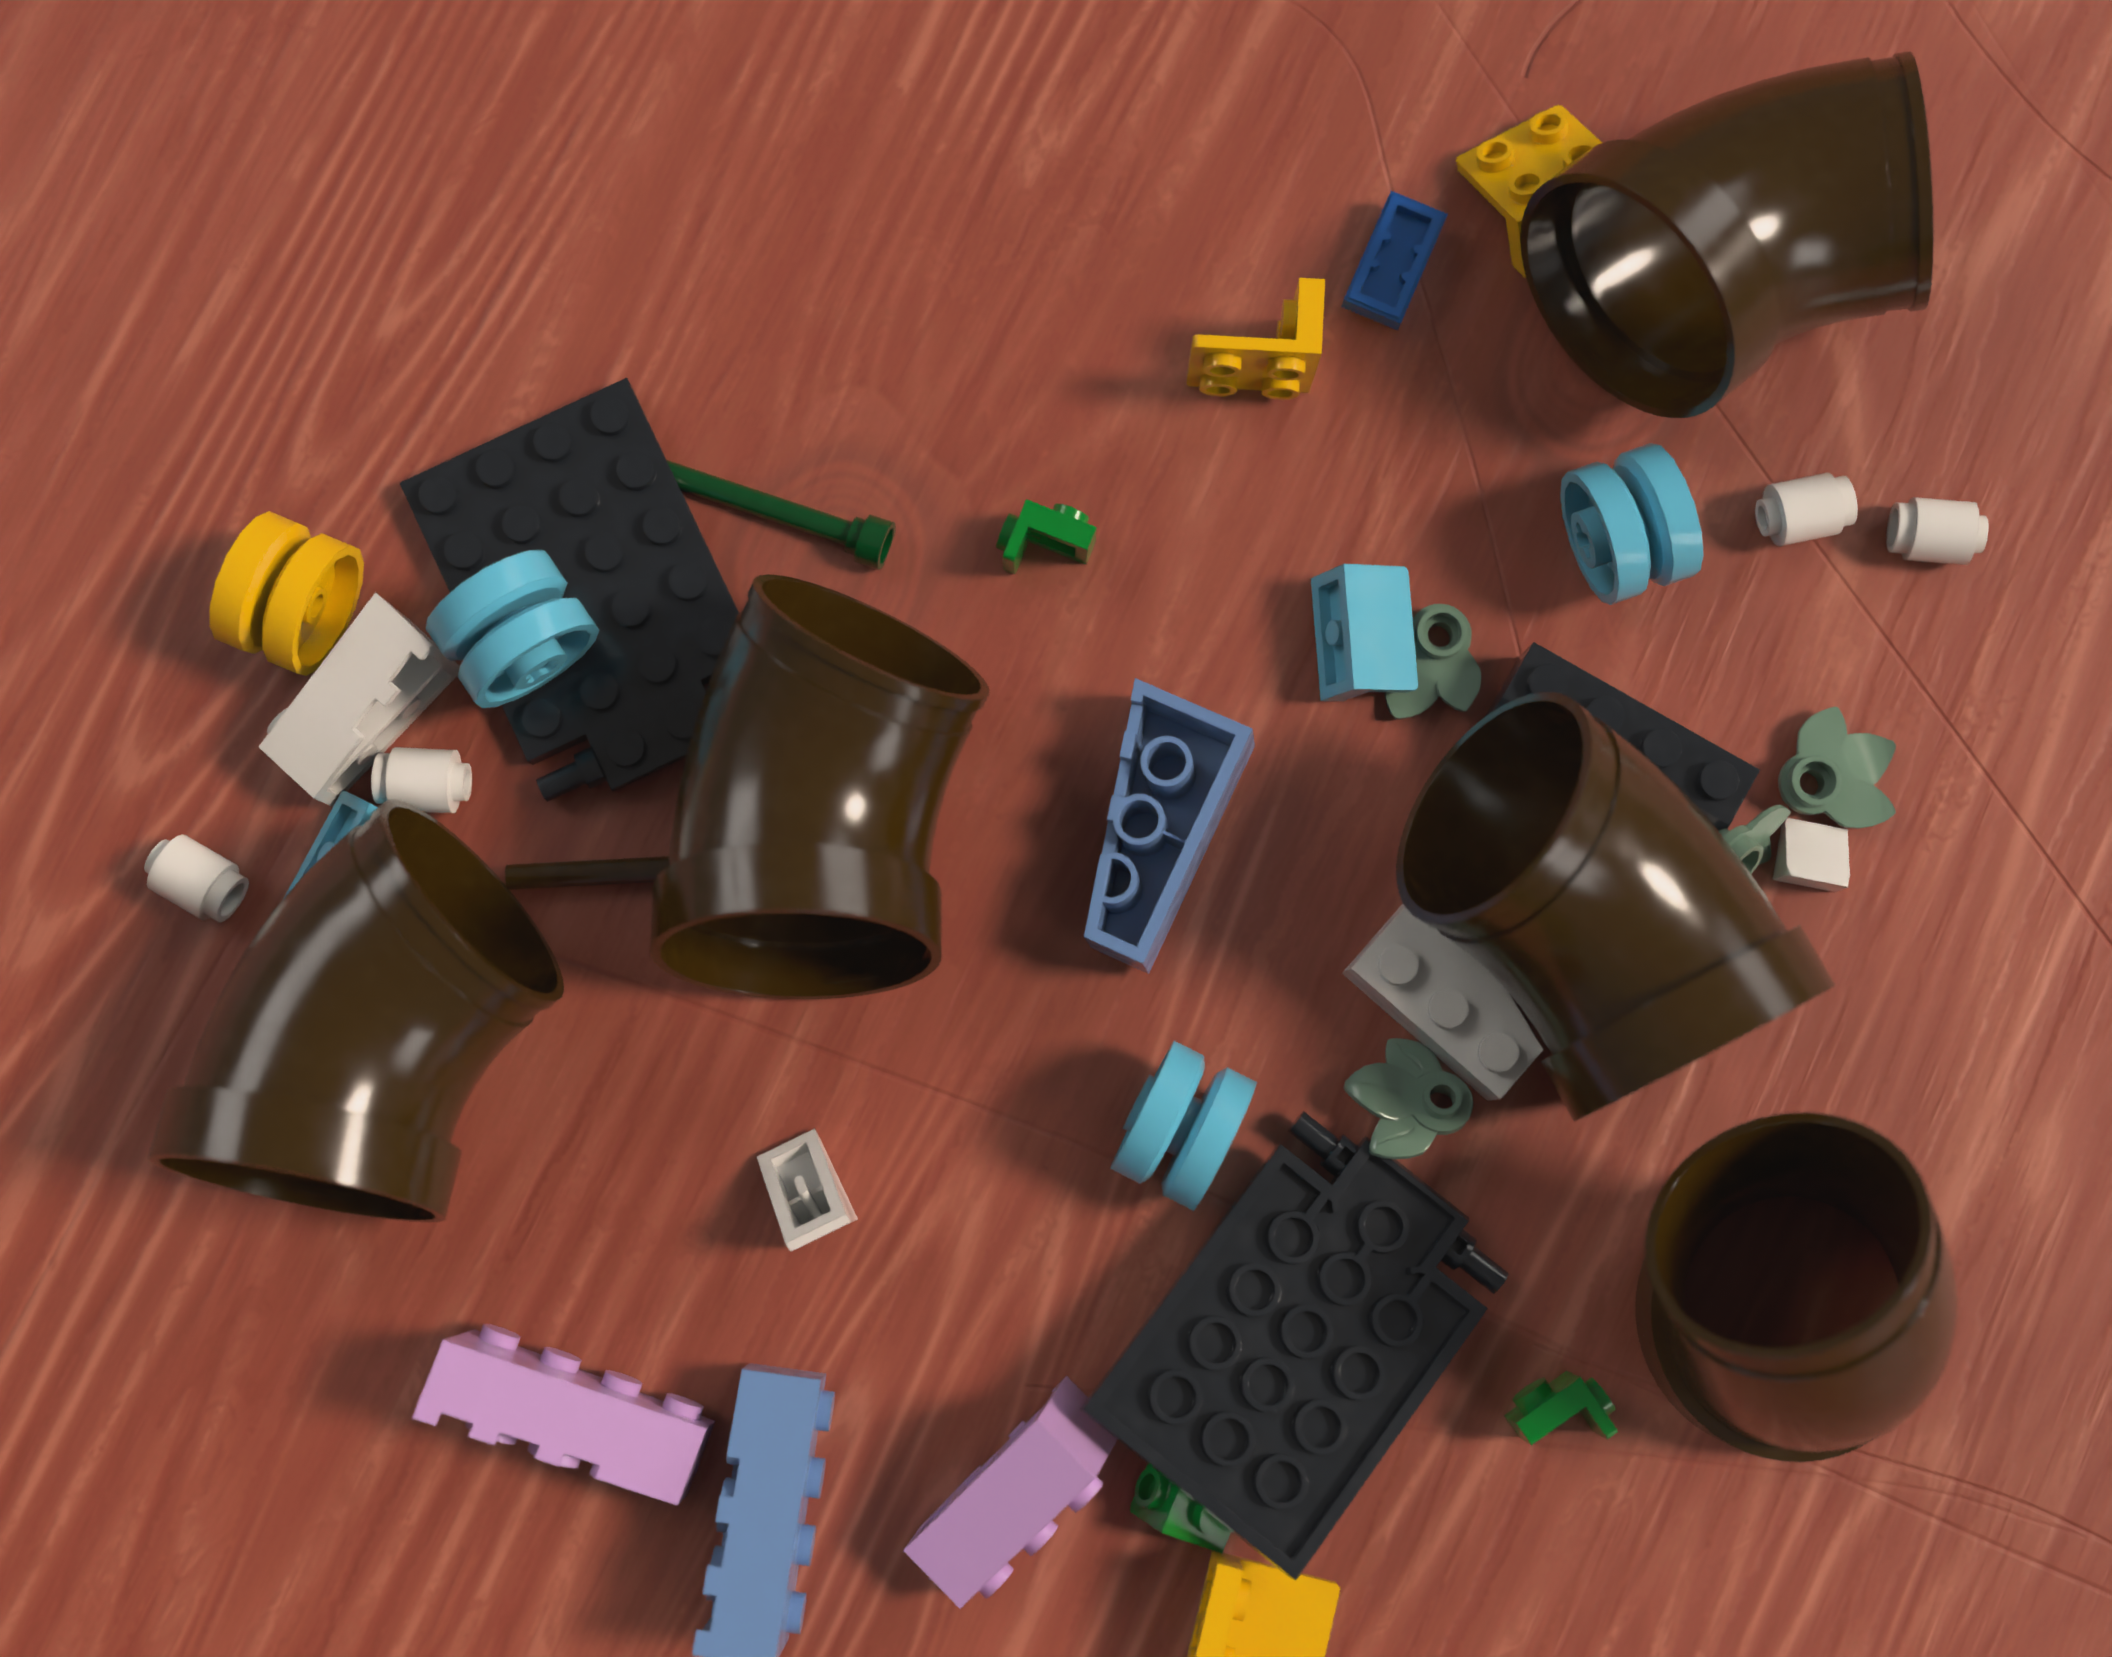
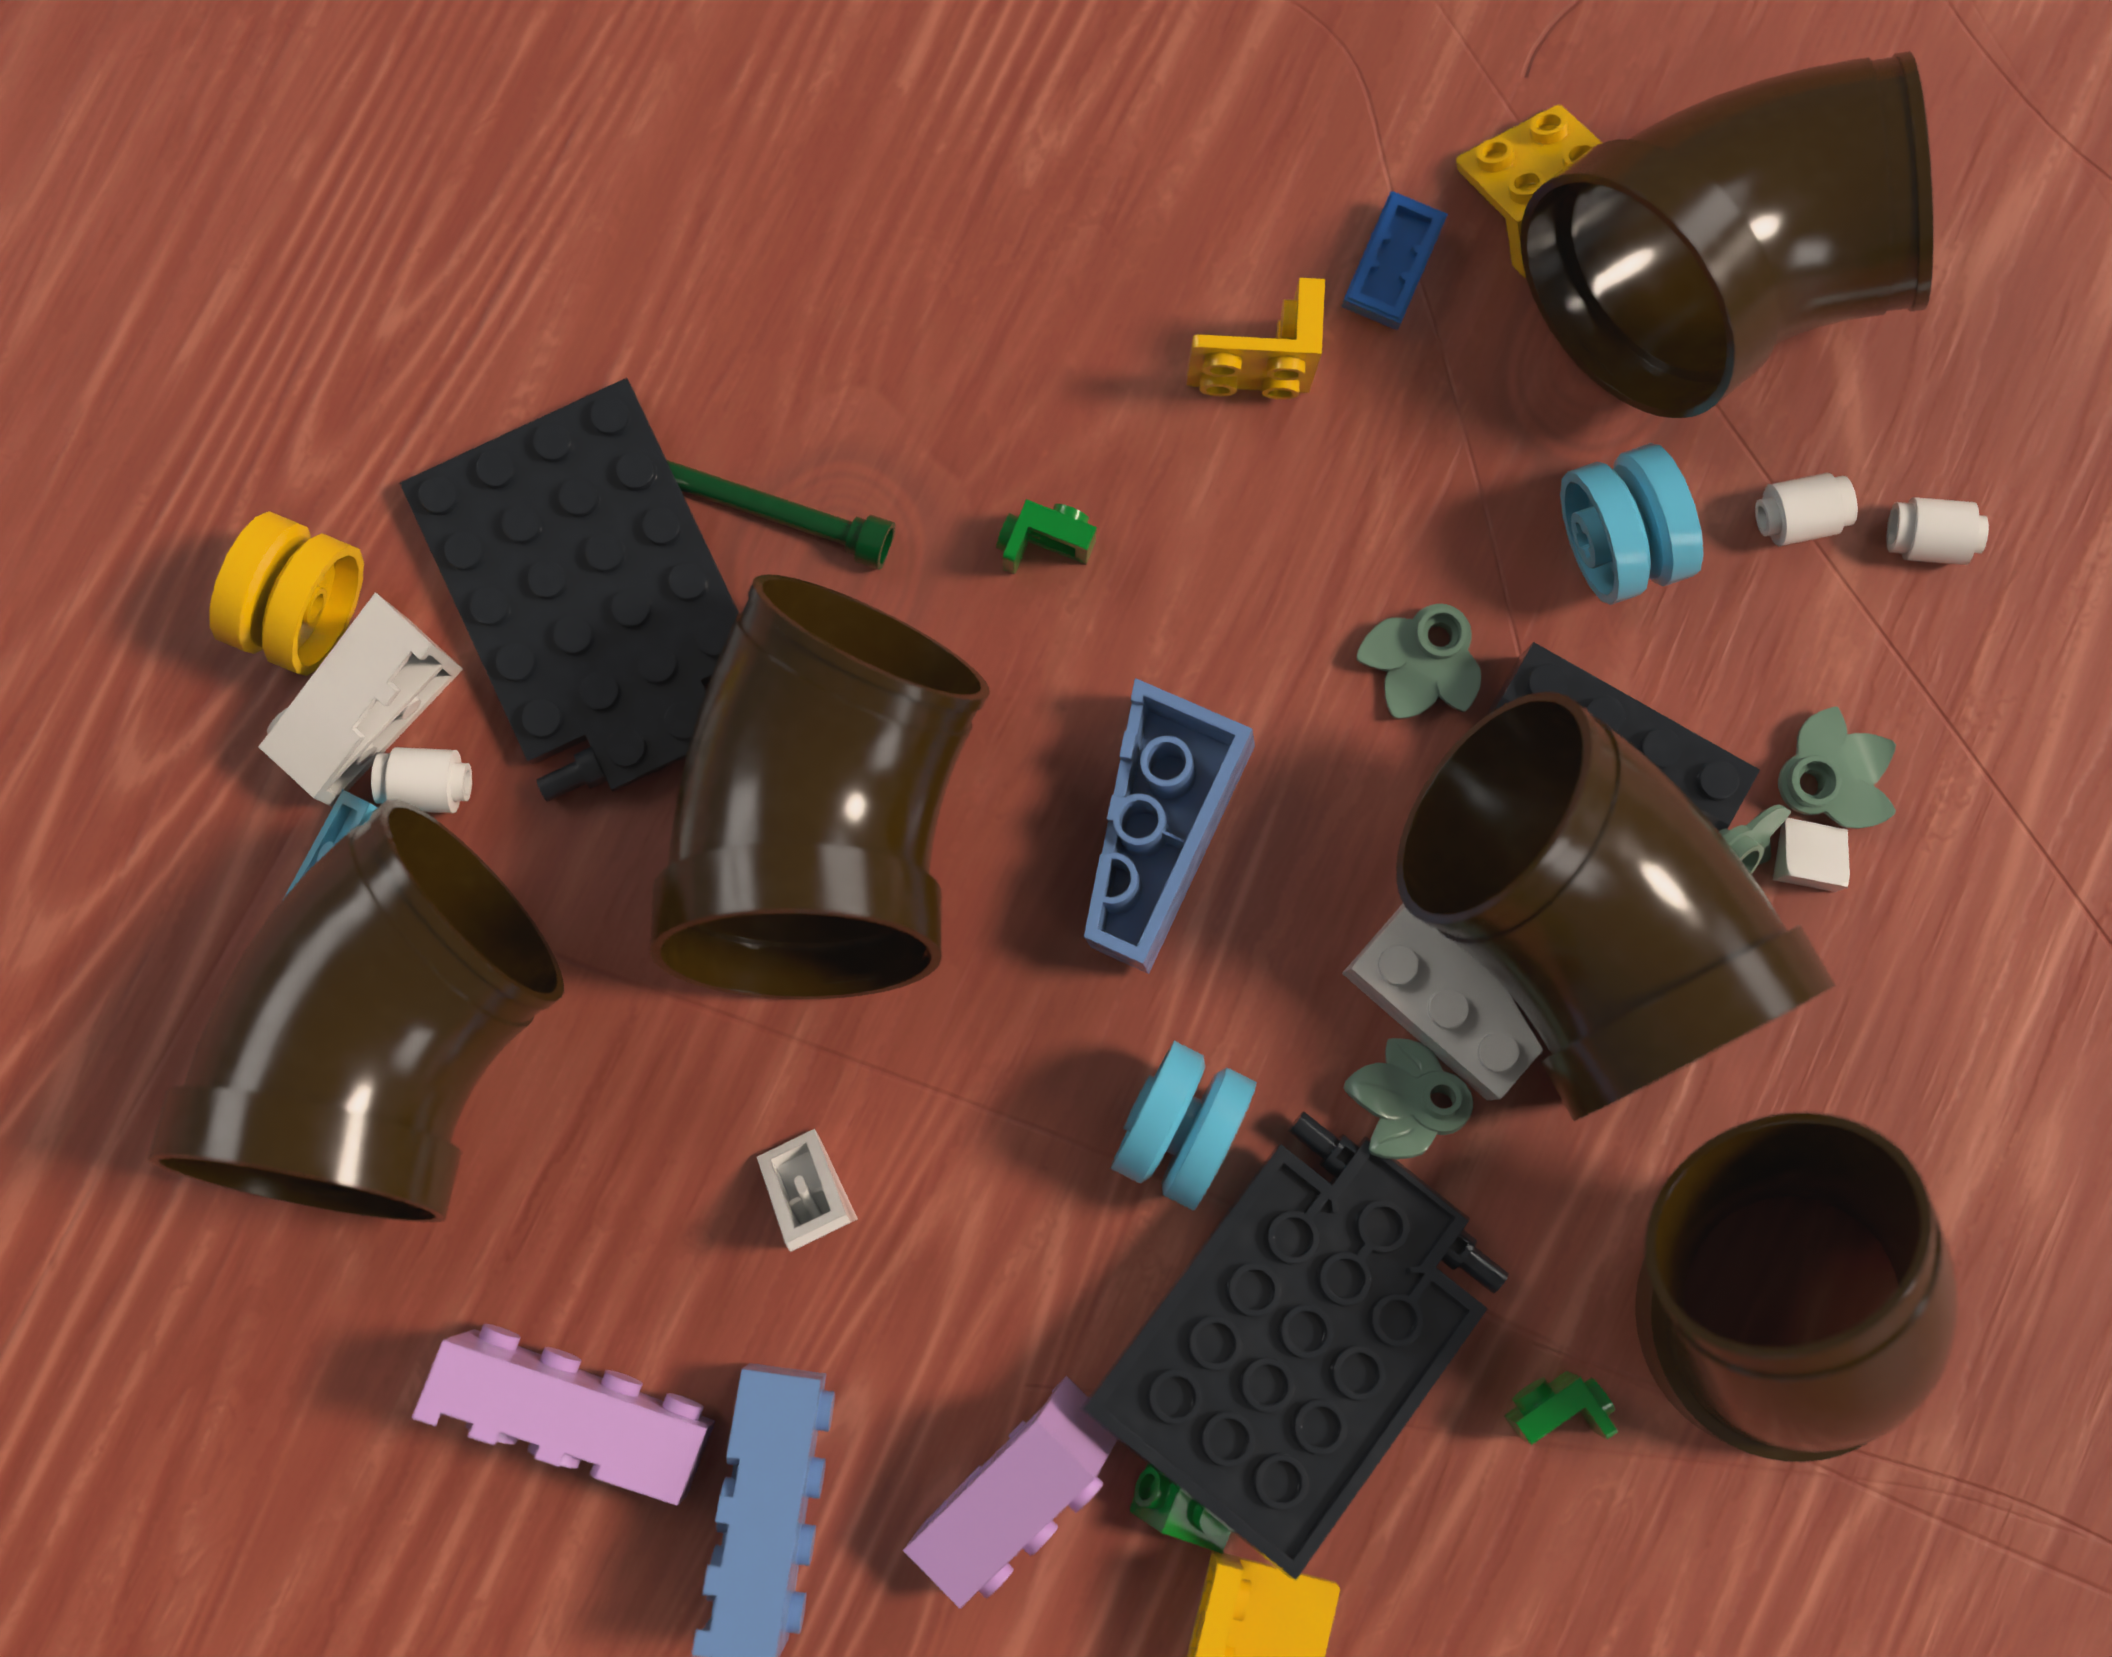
white brick [144,834,249,922] -> none
medium azure wheel [426,550,599,708] -> none
dark brown bar [505,856,669,890] -> none
medium azure panel [1311,564,1418,701] -> none

